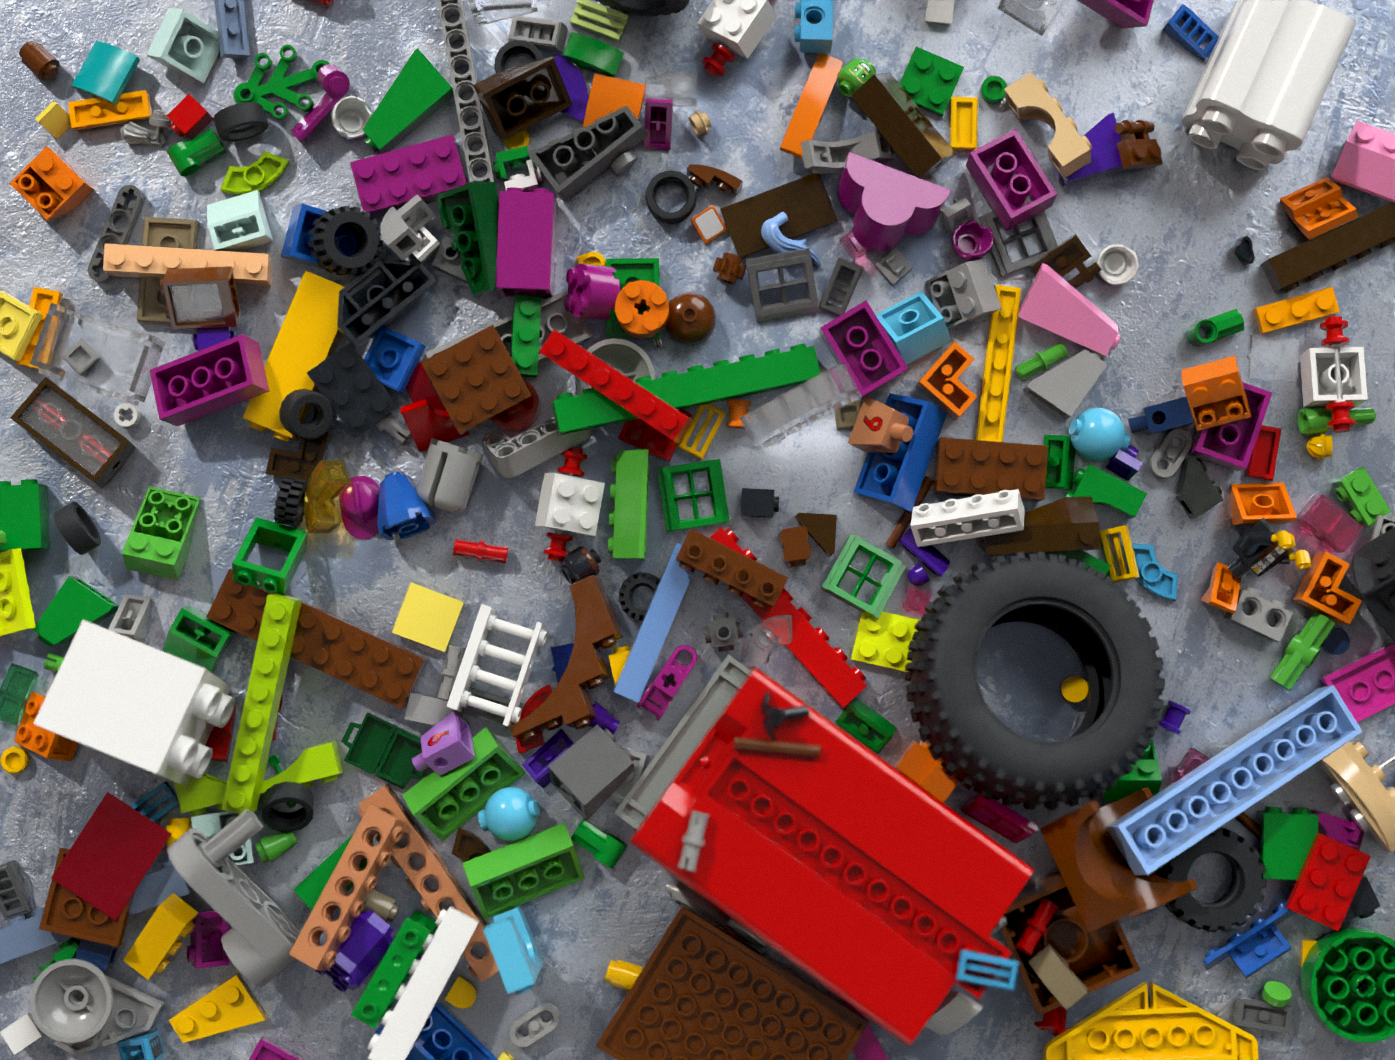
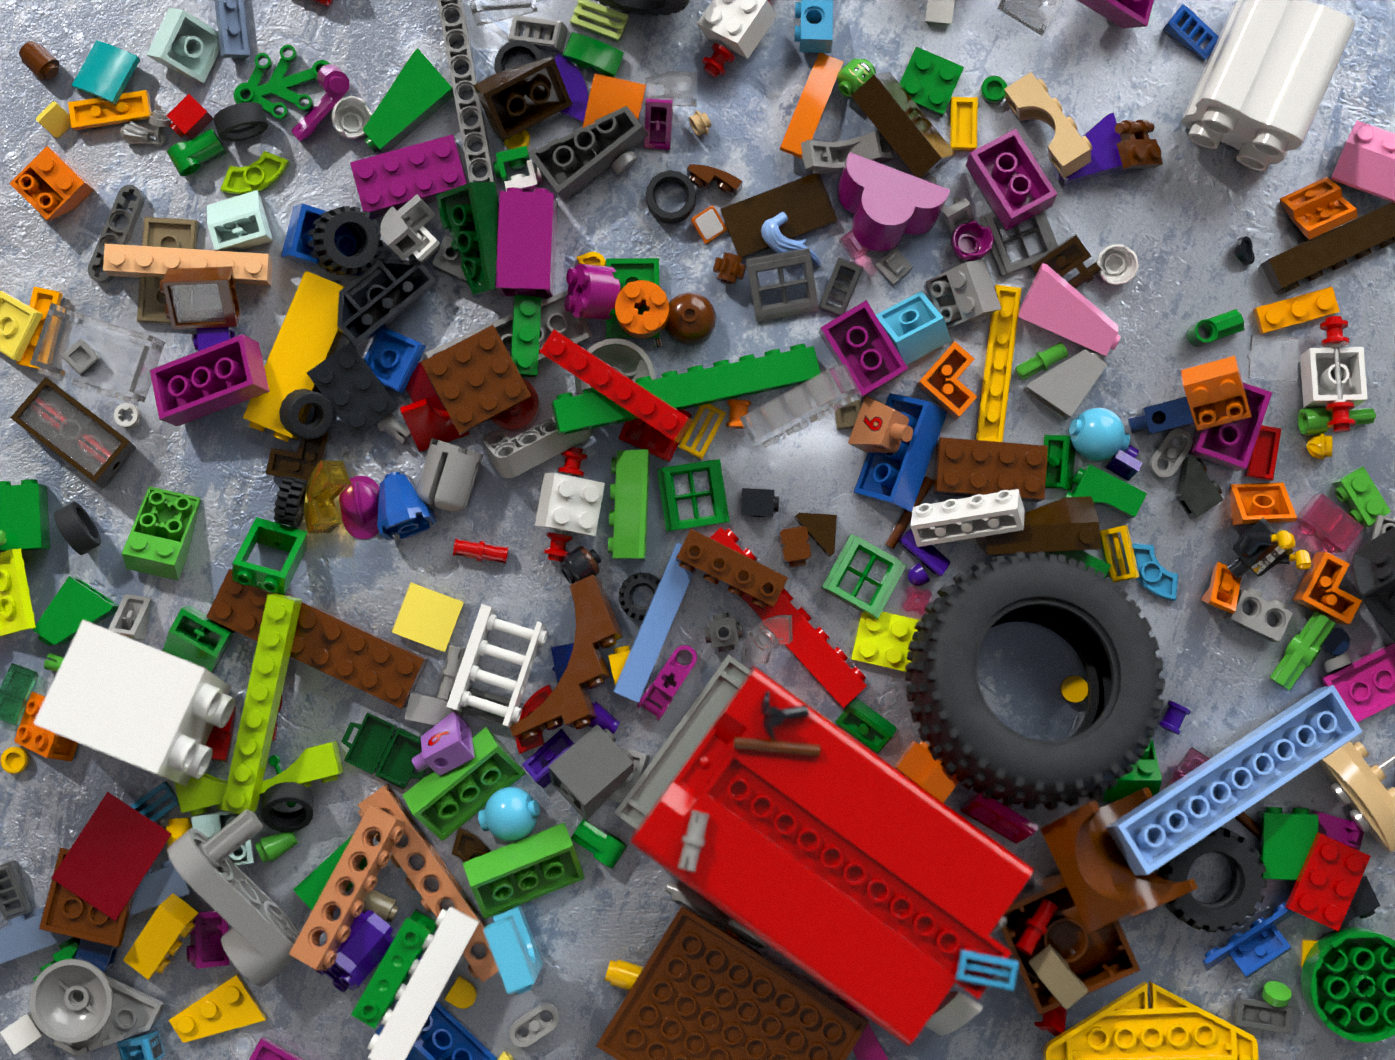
none -> light grey tile [1323,653,1352,673]

